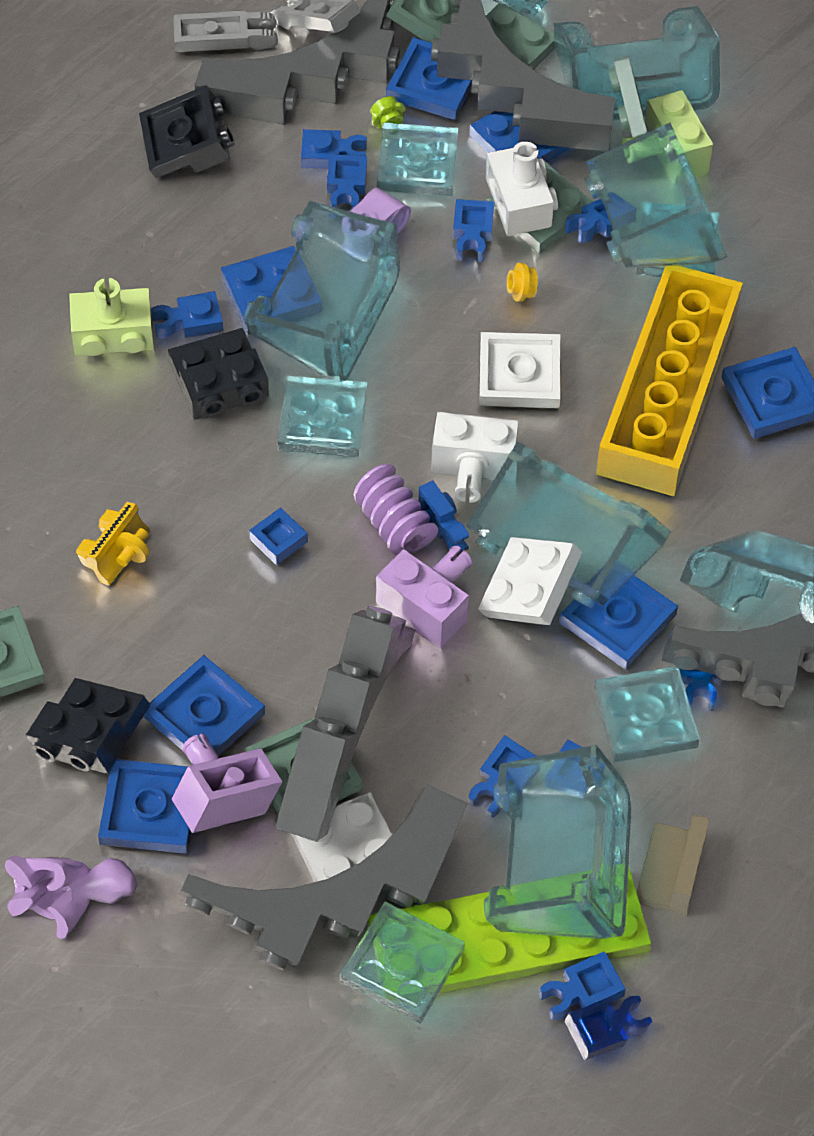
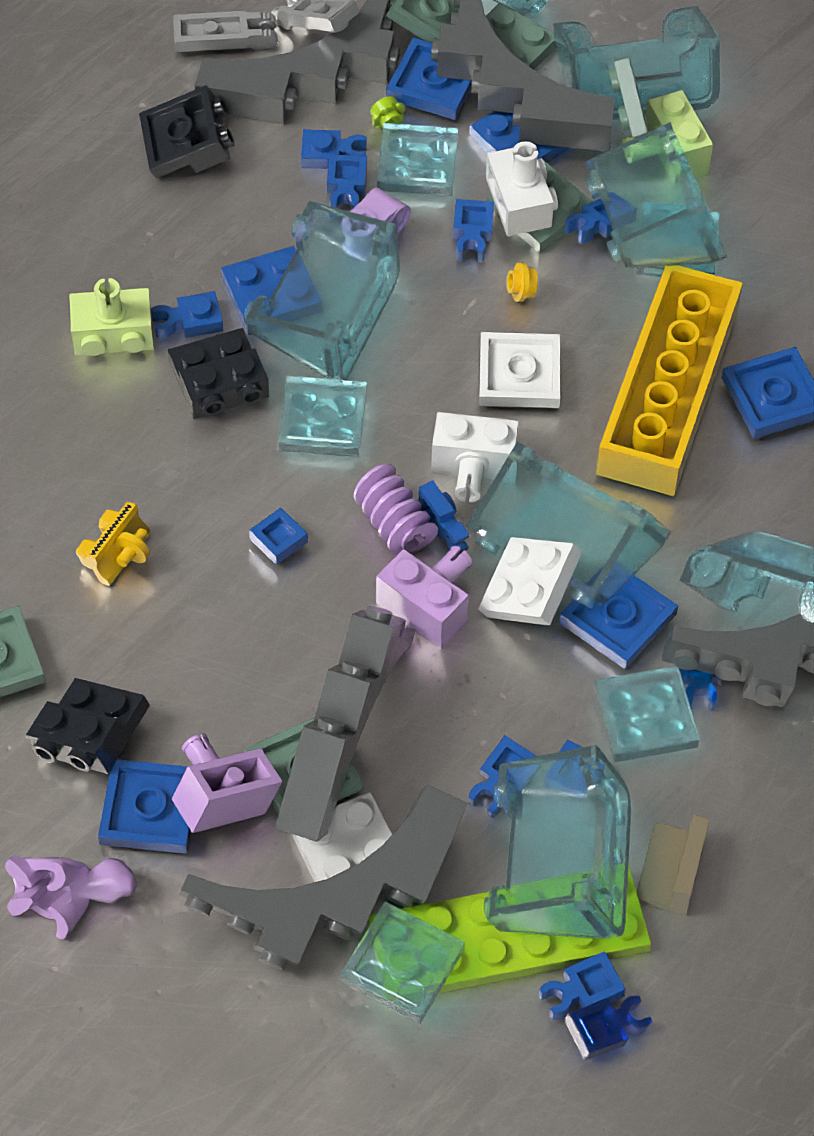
blue plate [144,655,265,757] -> none

